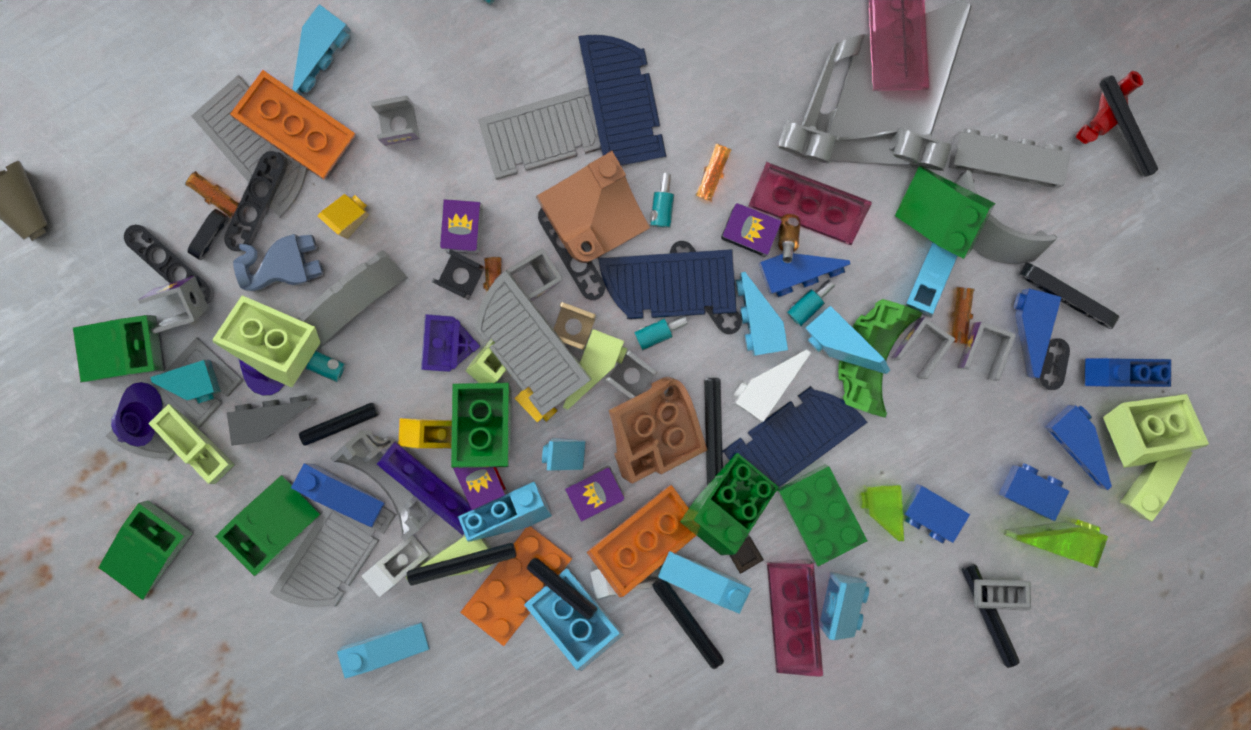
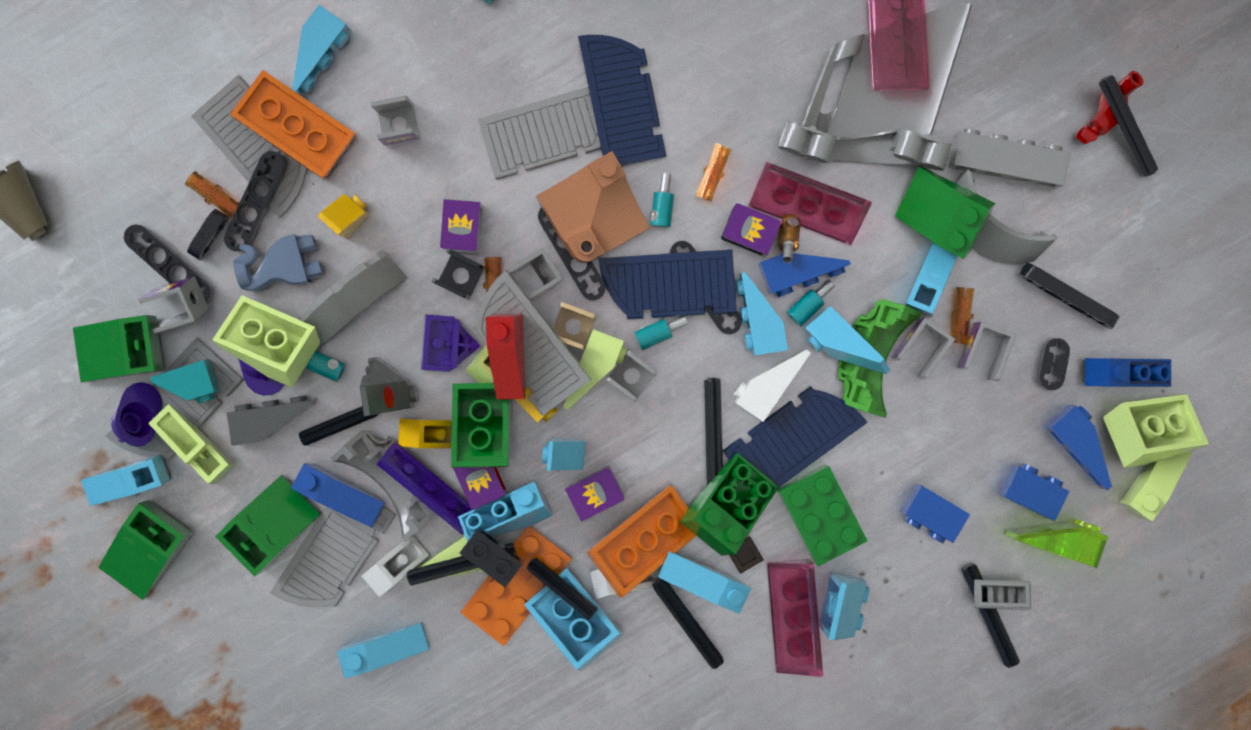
nougat slope [608,377,707,484] -> none
clear neon green slope [859,483,904,542] -> none
blue slope [1014,288,1062,378] -> none
none -> medium azure slope [81,454,170,506]
none -> dark grey wedge [360,357,418,416]
none -> black brick [460,527,525,588]
none -> red slope [486,314,525,399]

